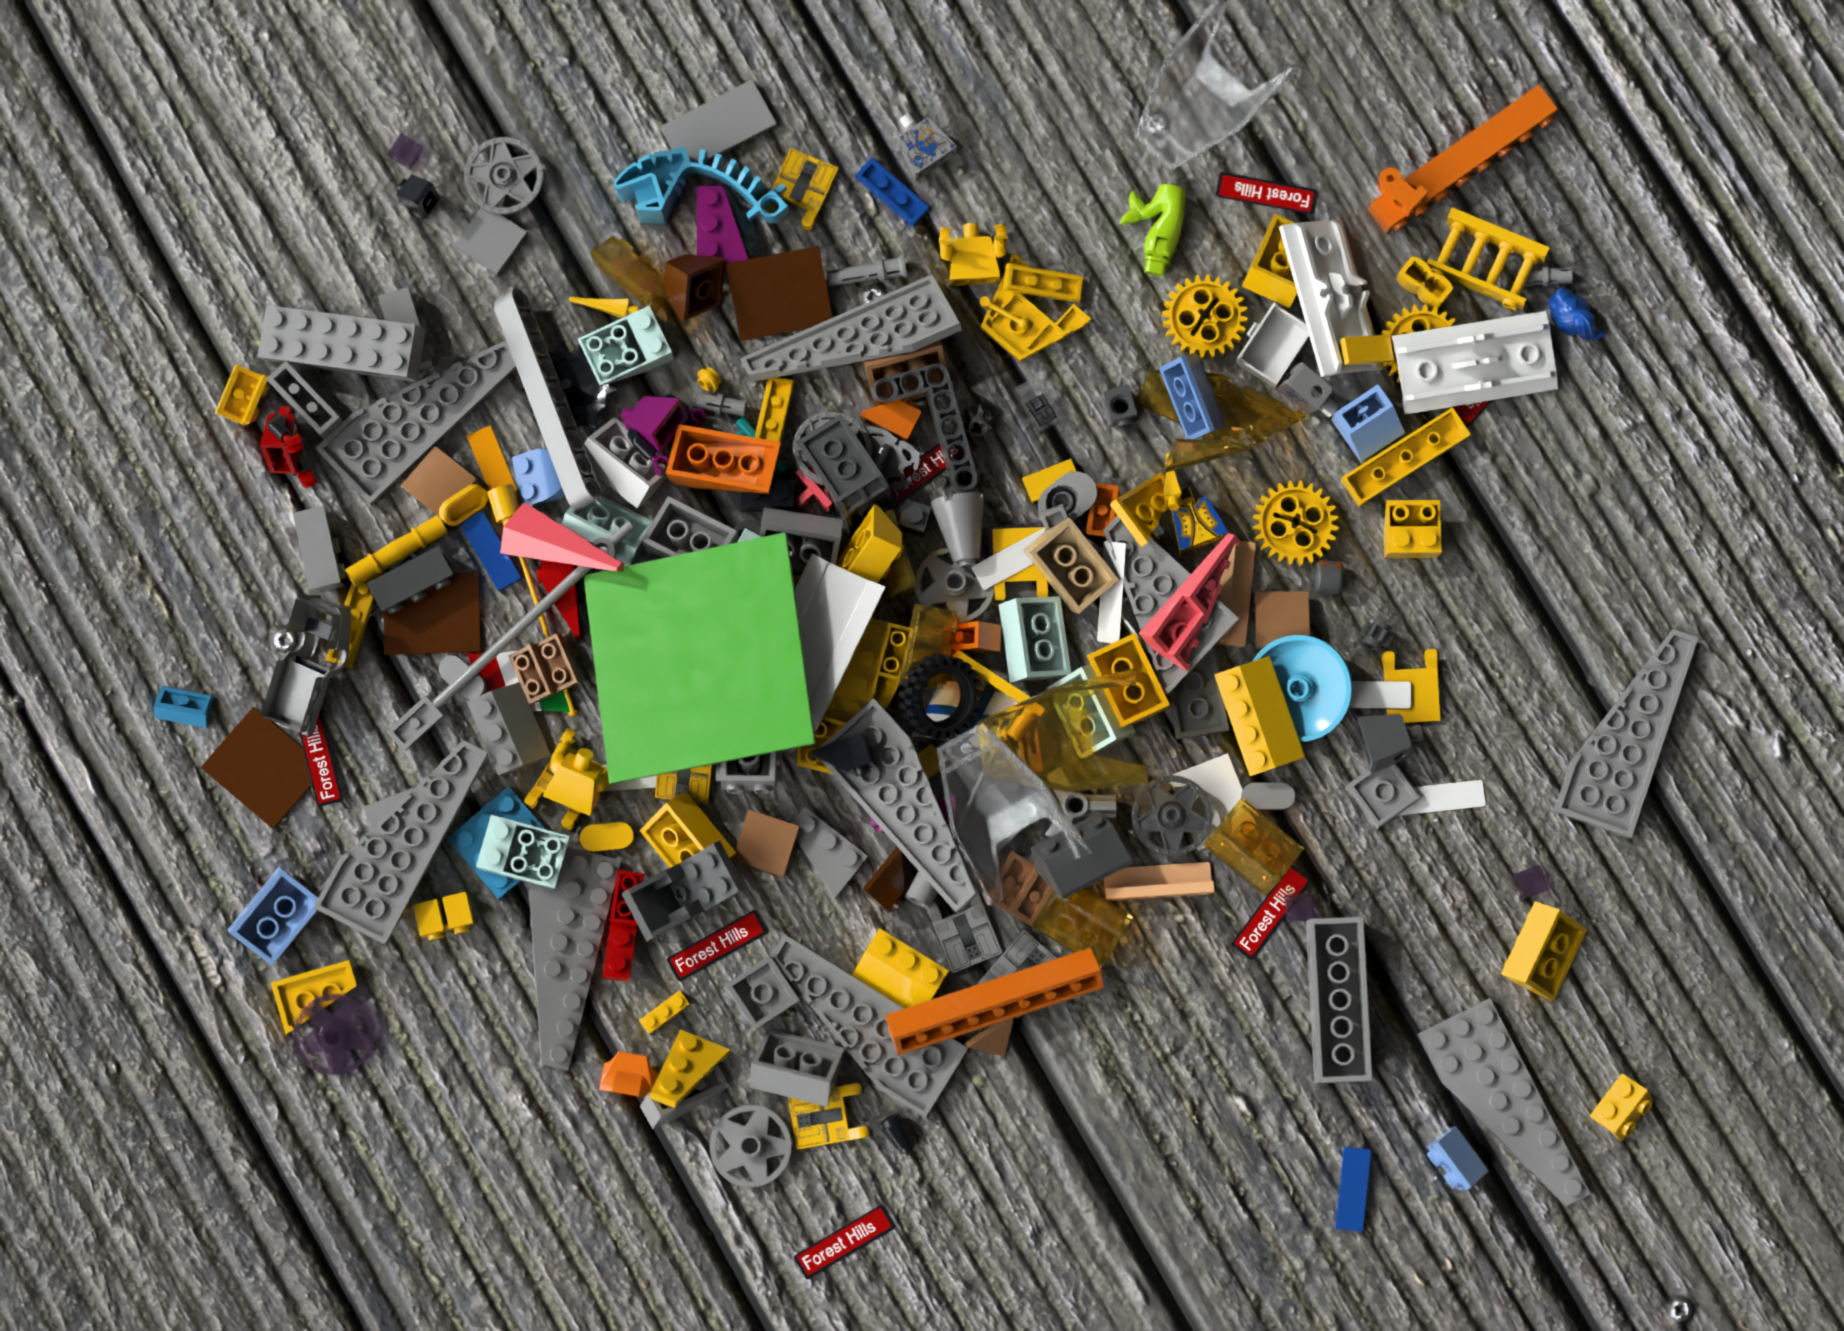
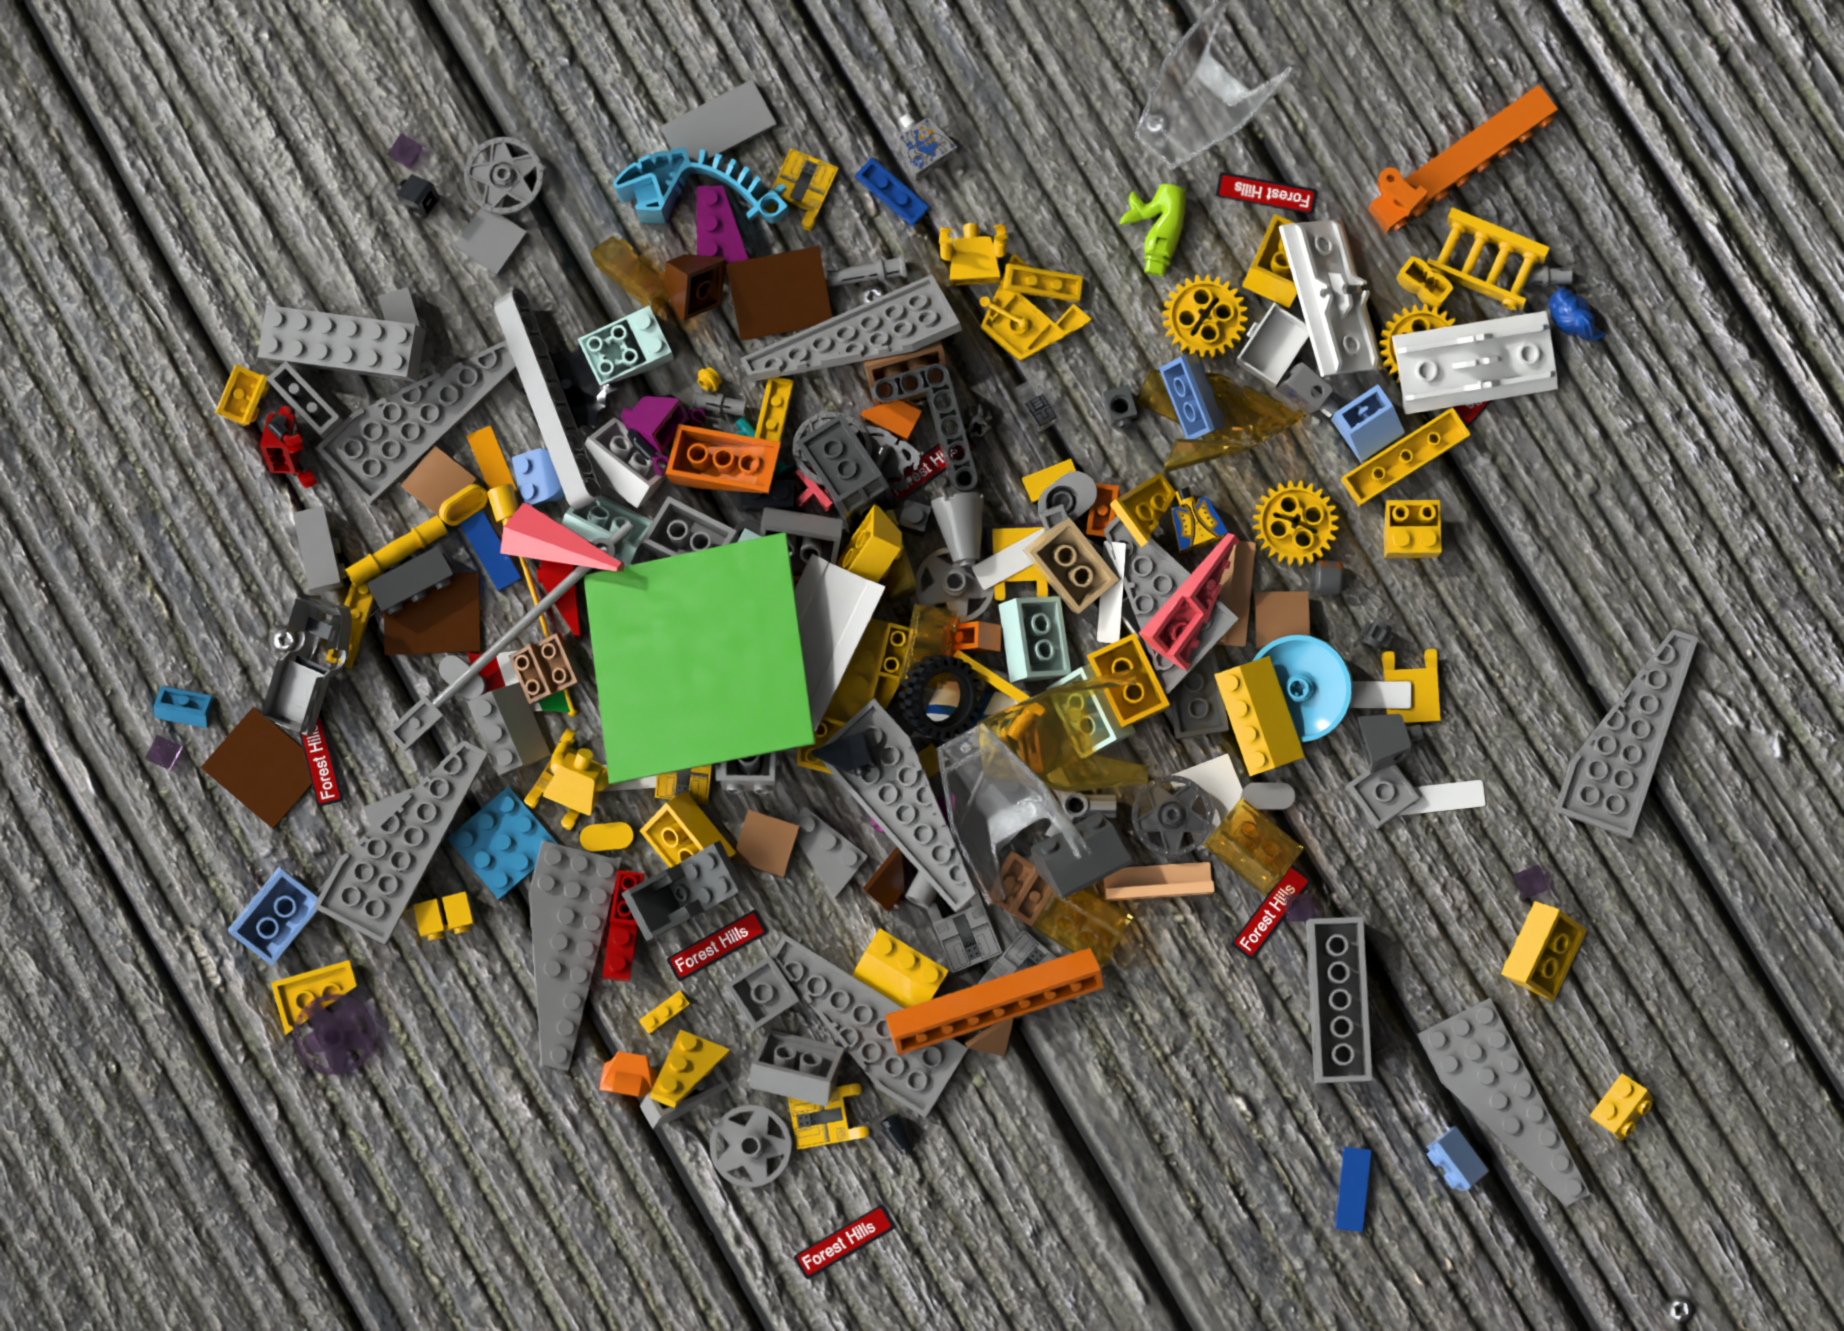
light aqua slope [476,815,570,889] -> none
yellow piece [569,297,640,318] -> none
yellow piece [1163,452,1183,511] -> none
yellow tile [1340,335,1394,365] -> none
none -> clear purple tile [145,735,183,771]

